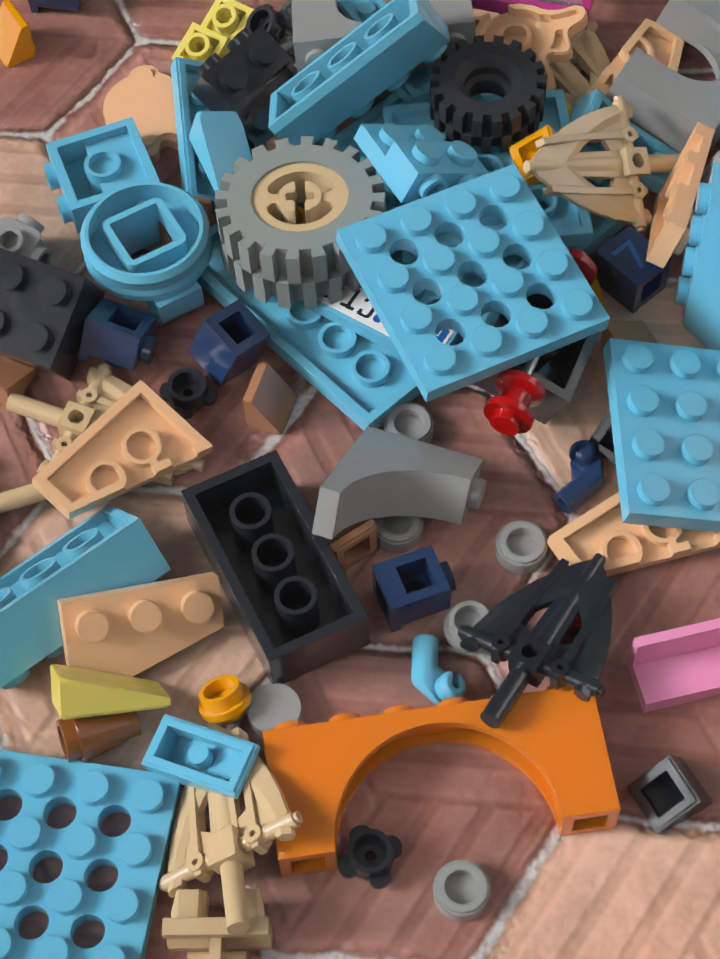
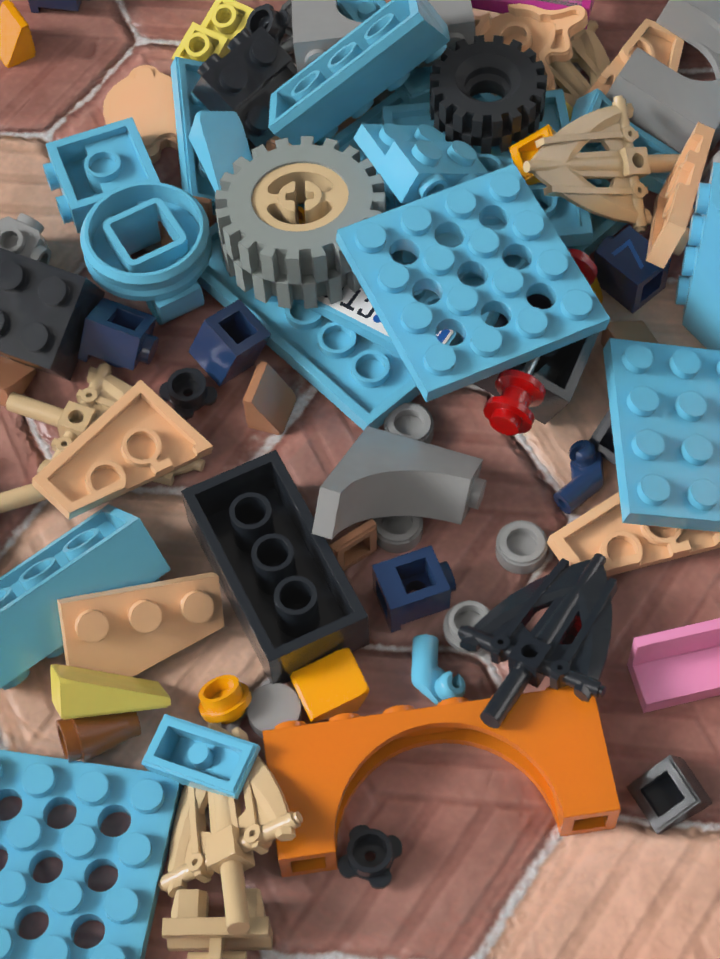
light grey tile [433,860,491,922] -> none
none -> light orange slope [290,648,369,723]

